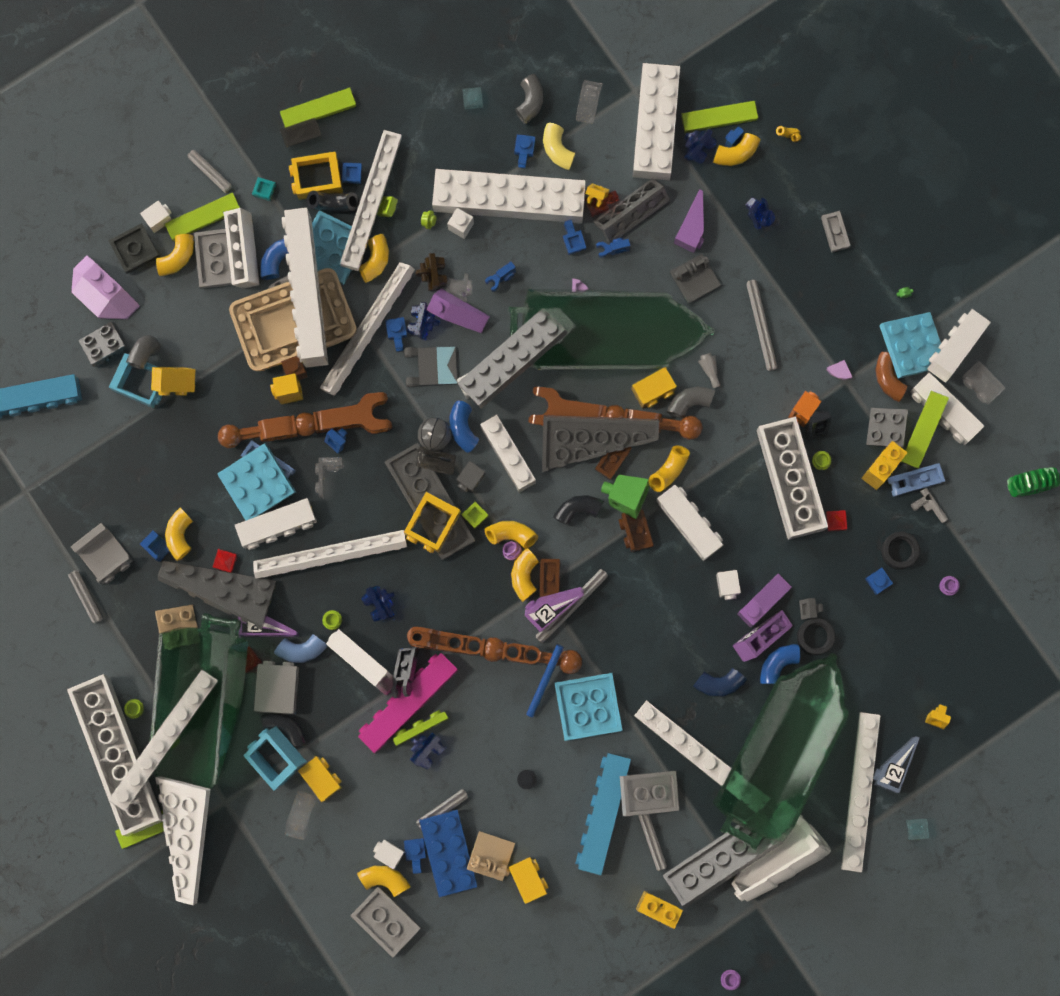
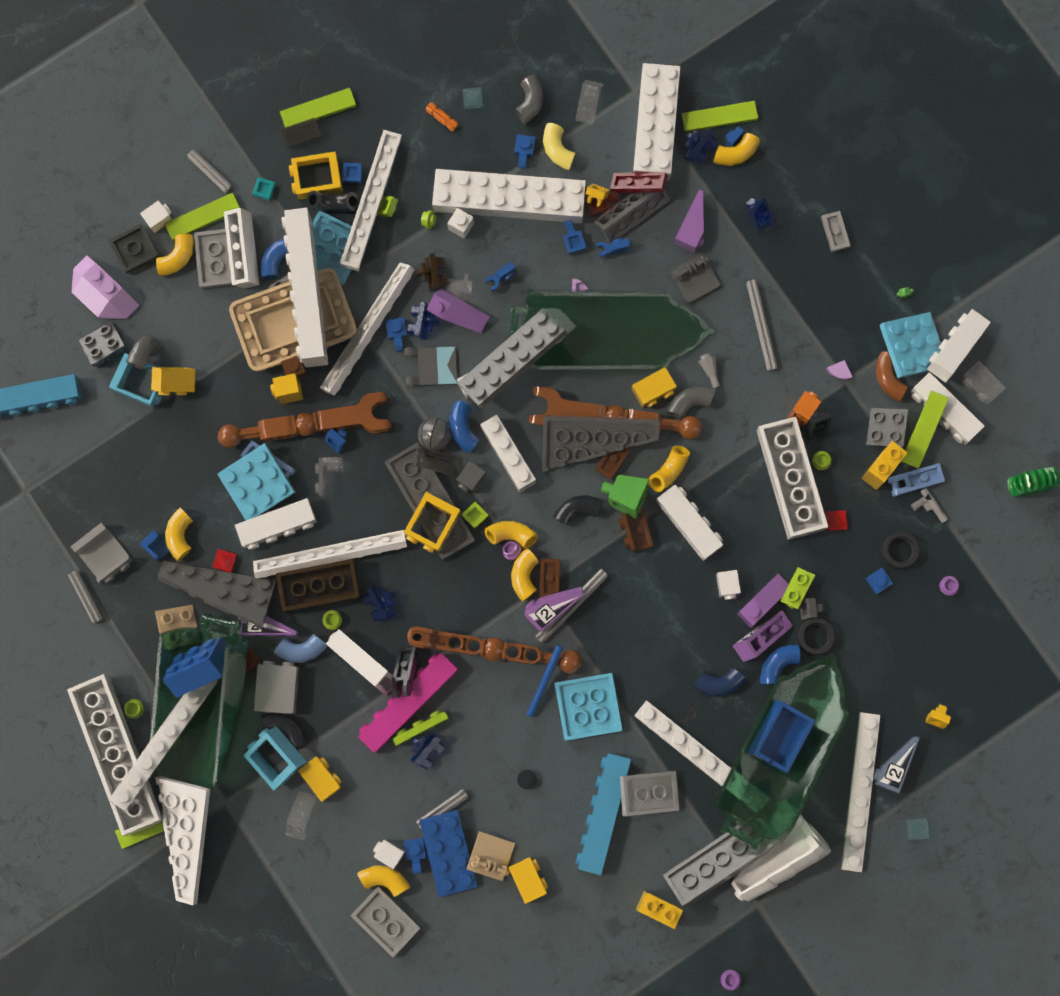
yellow cylinder [359,234,389,283] -> none
light grey axle [638,814,667,871] -> none
yellow arm [776,126,801,142] -> none
none -> blue piece [163,637,234,698]
none -> dark brown brick [276,559,361,614]
none -> orange axle [426,102,458,131]
none -> plate [610,172,668,193]
none -> blue piece [748,700,815,773]
none -> lime hinge [781,567,815,609]

